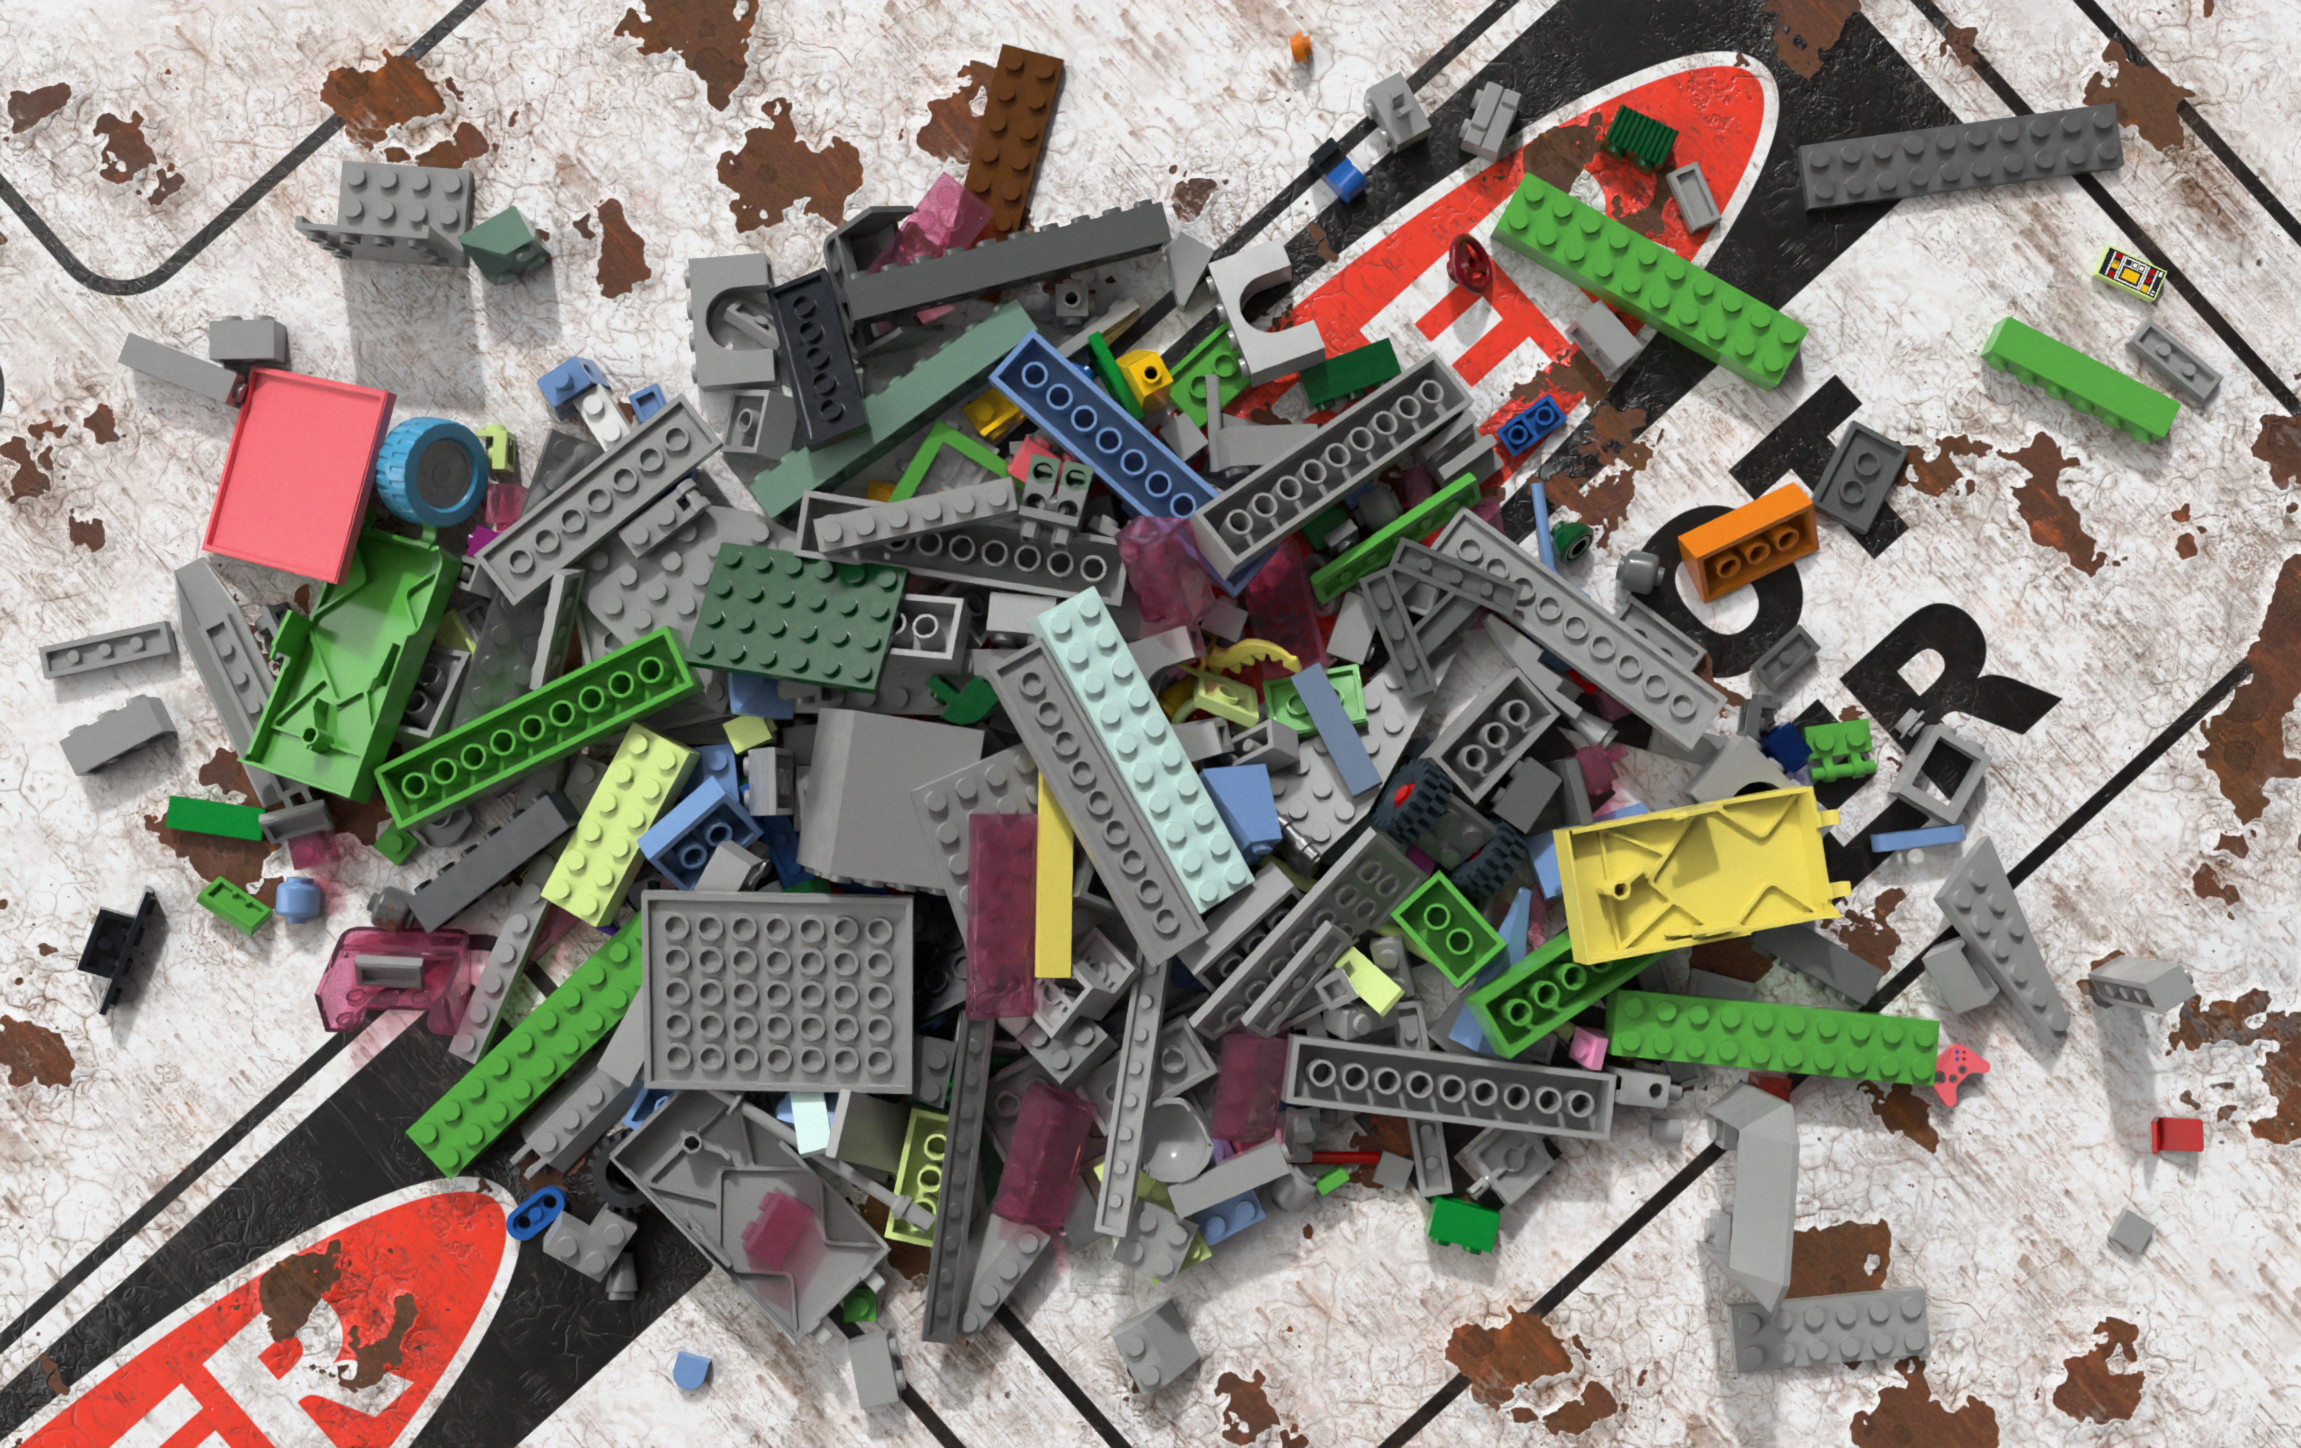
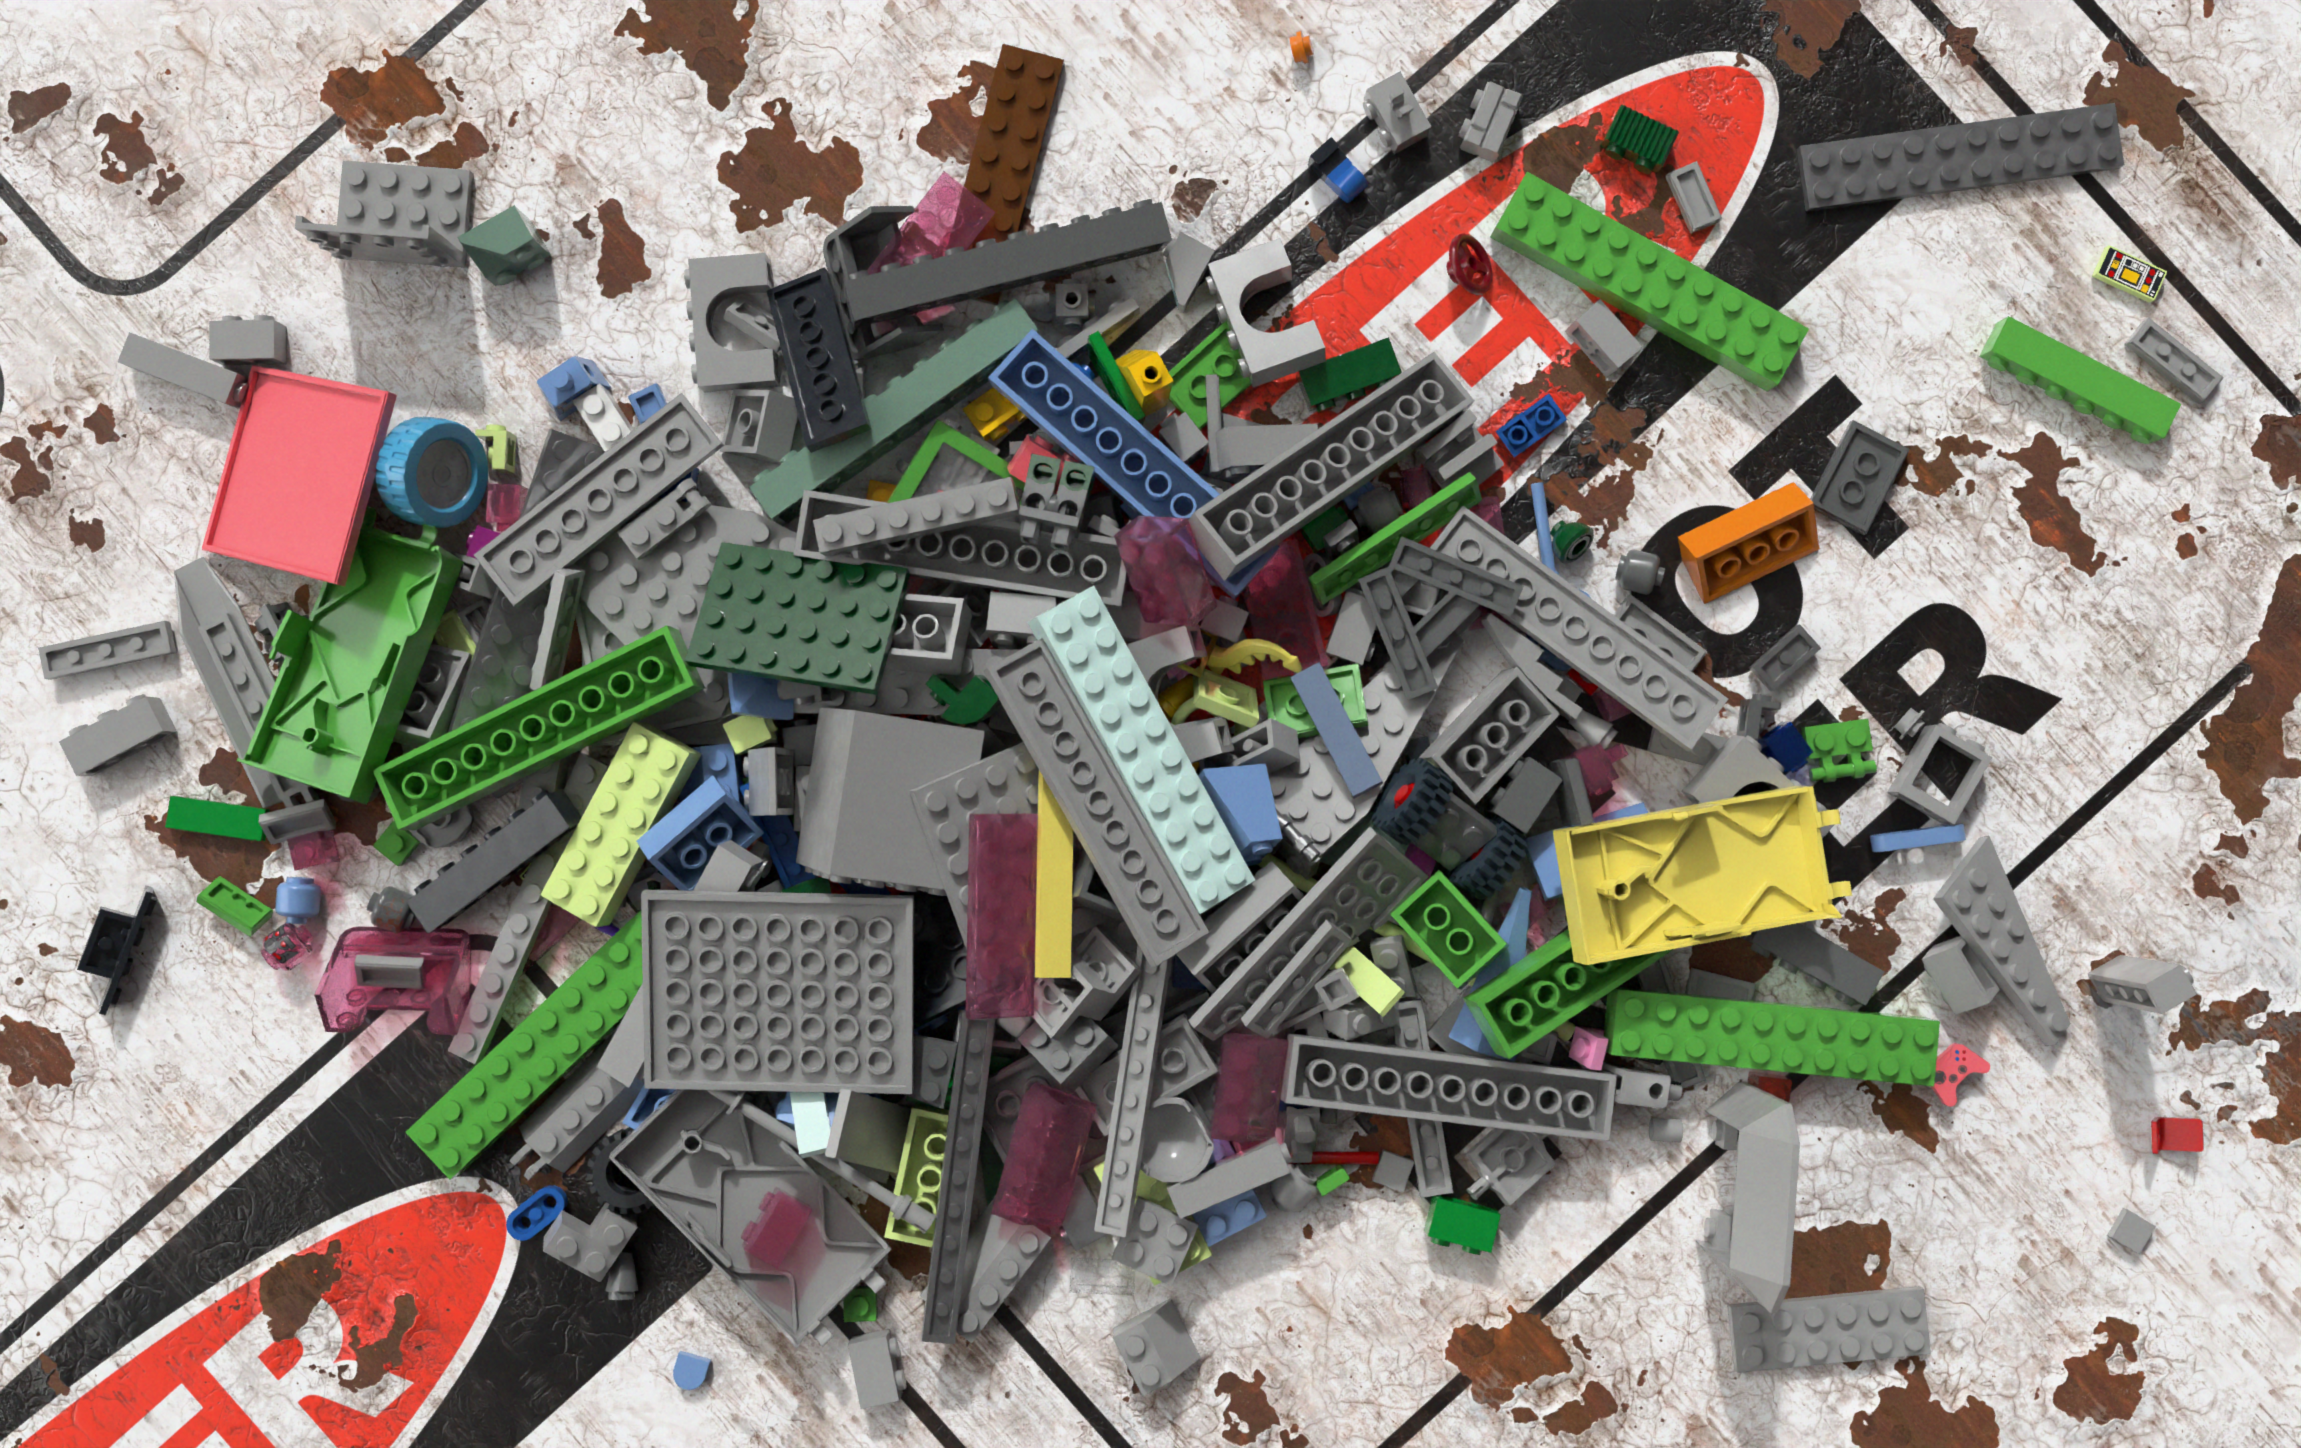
none -> clear pink head [261,923,314,971]

